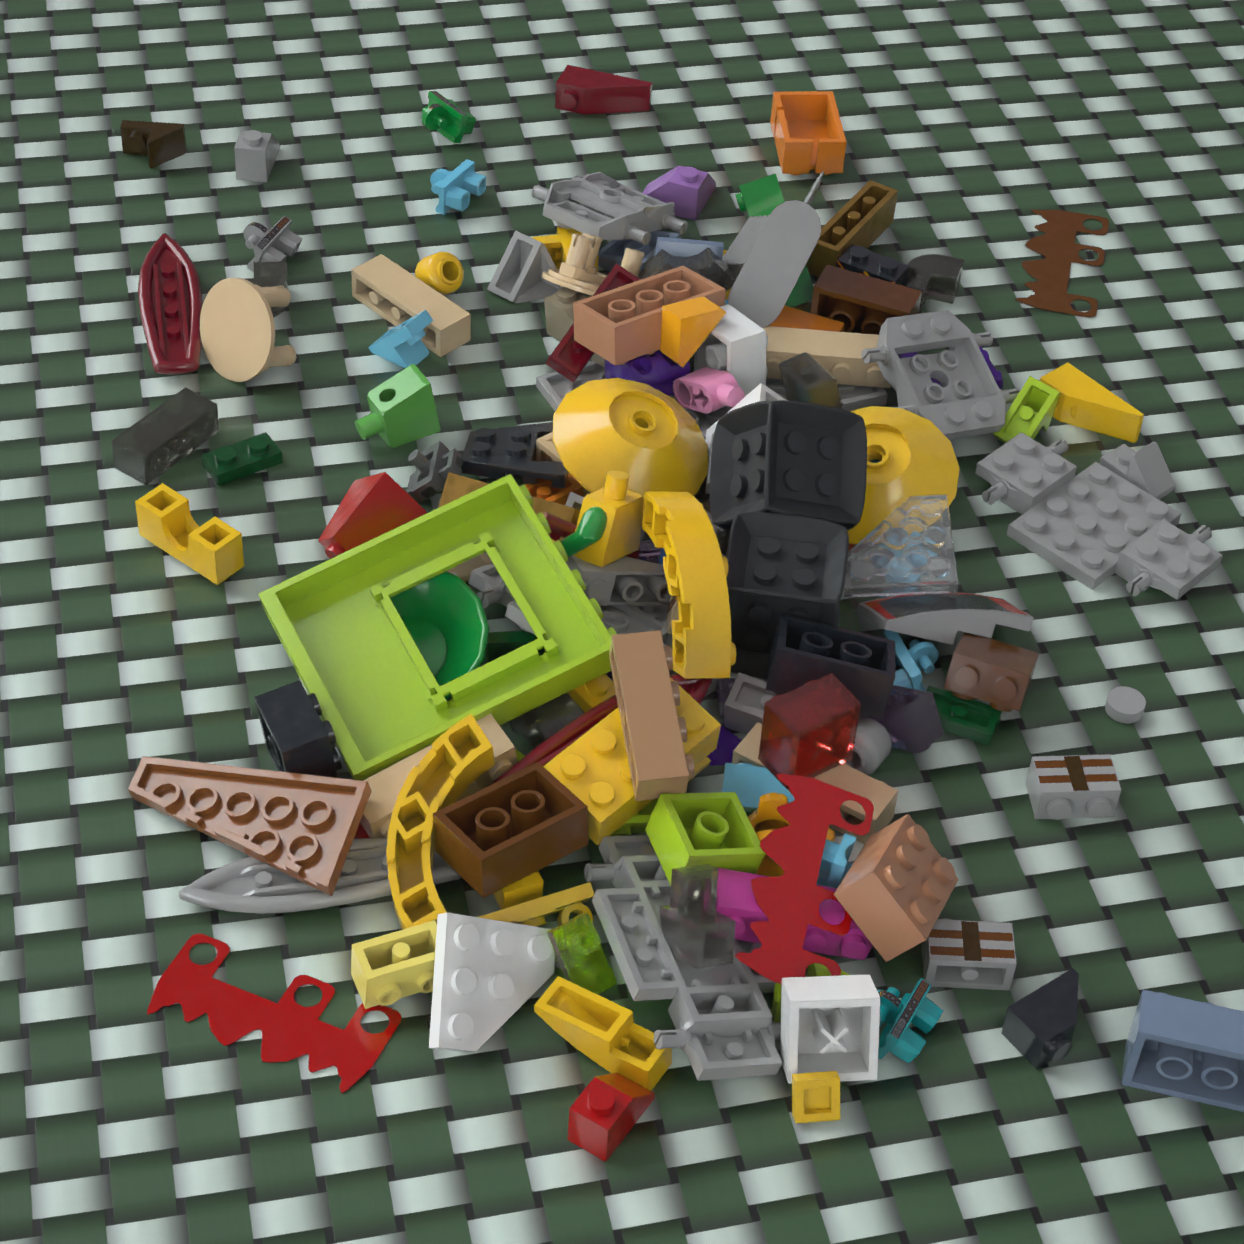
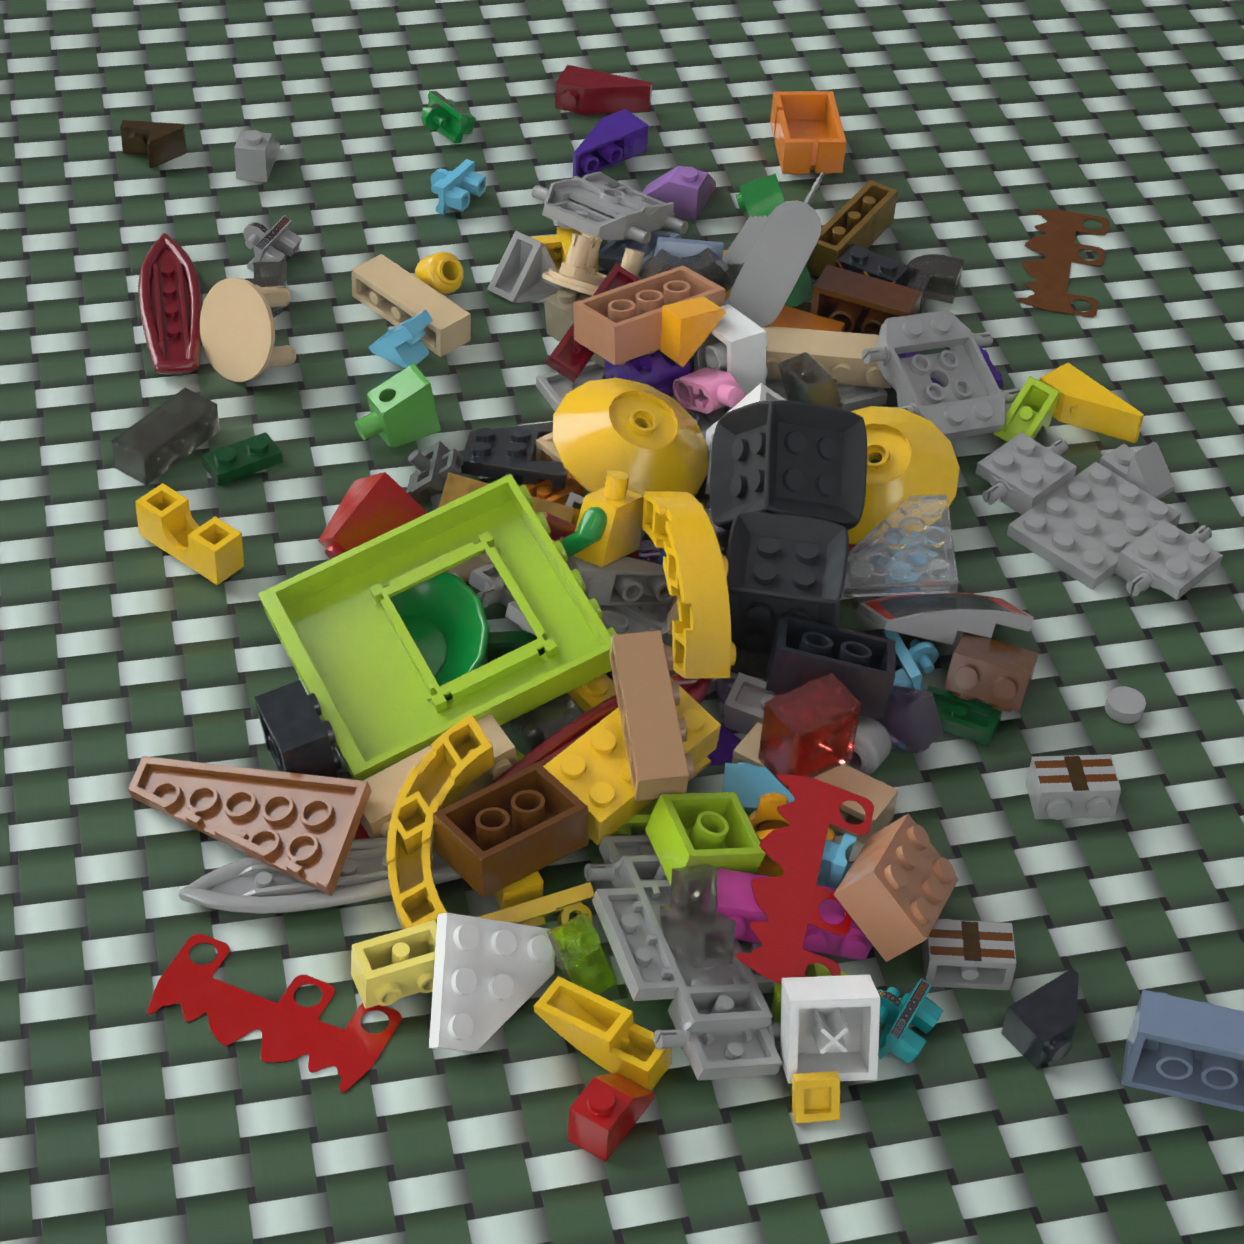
none -> dark purple slope [573,109,649,178]

